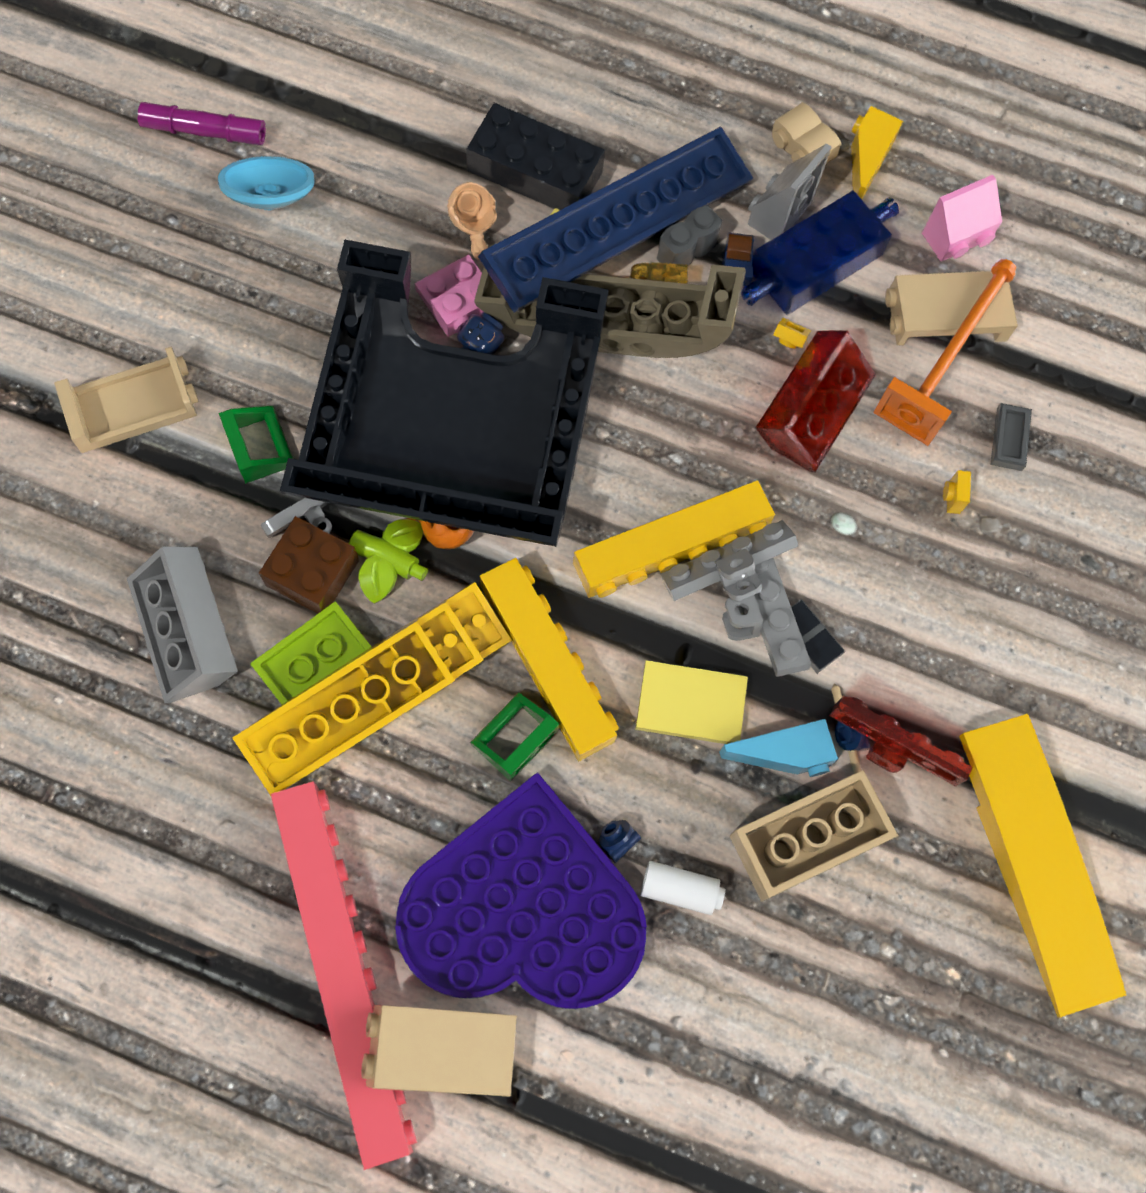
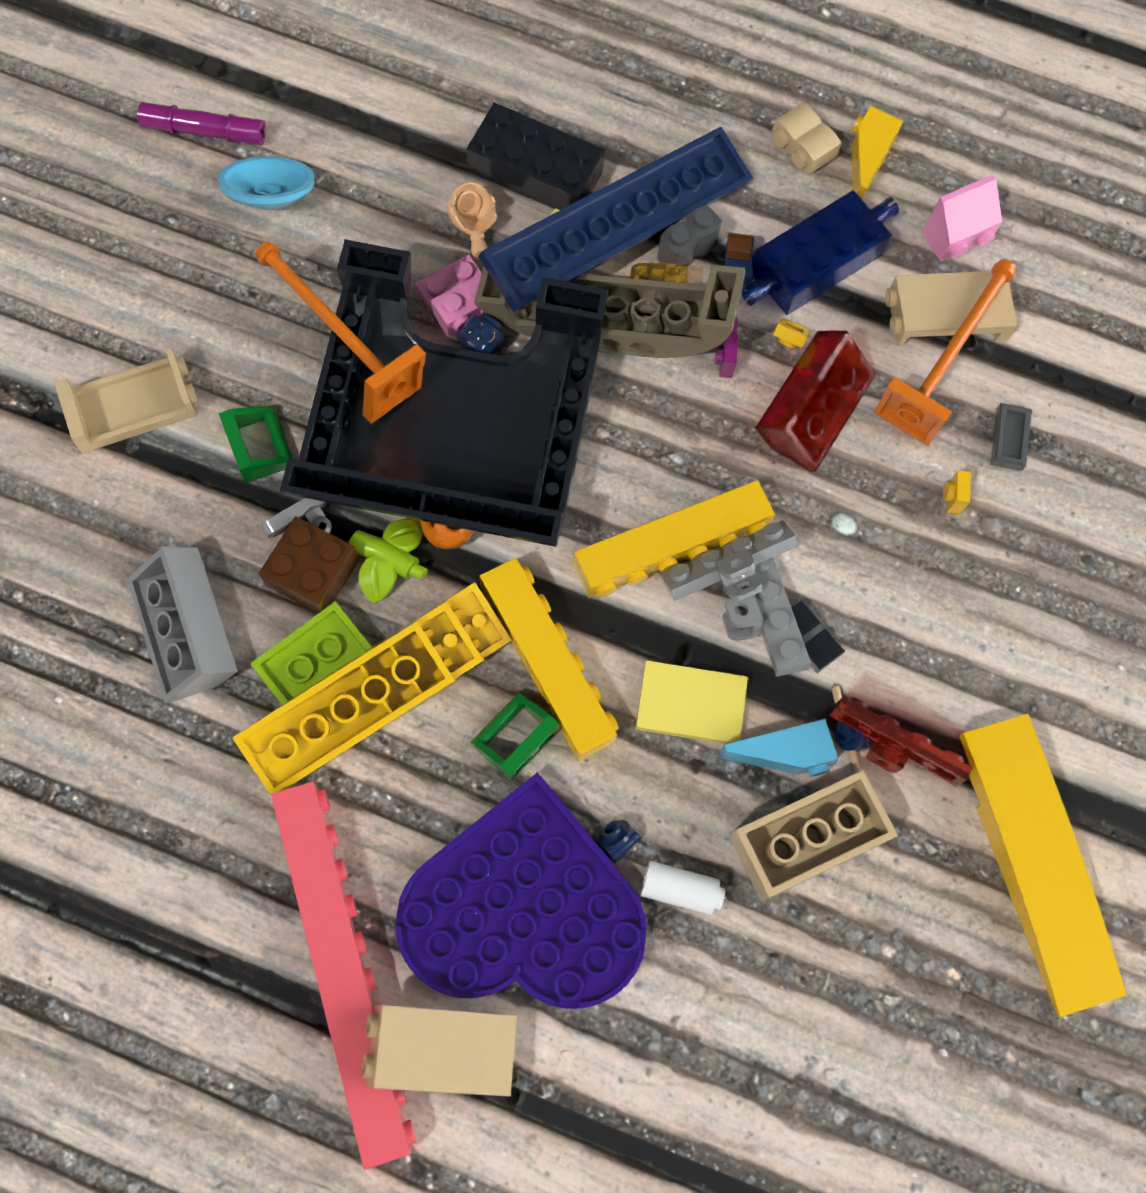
light grey slope [748,143,832,244] -> none
none -> orange tile [255,241,426,424]
none -> magenta plate [714,317,738,378]

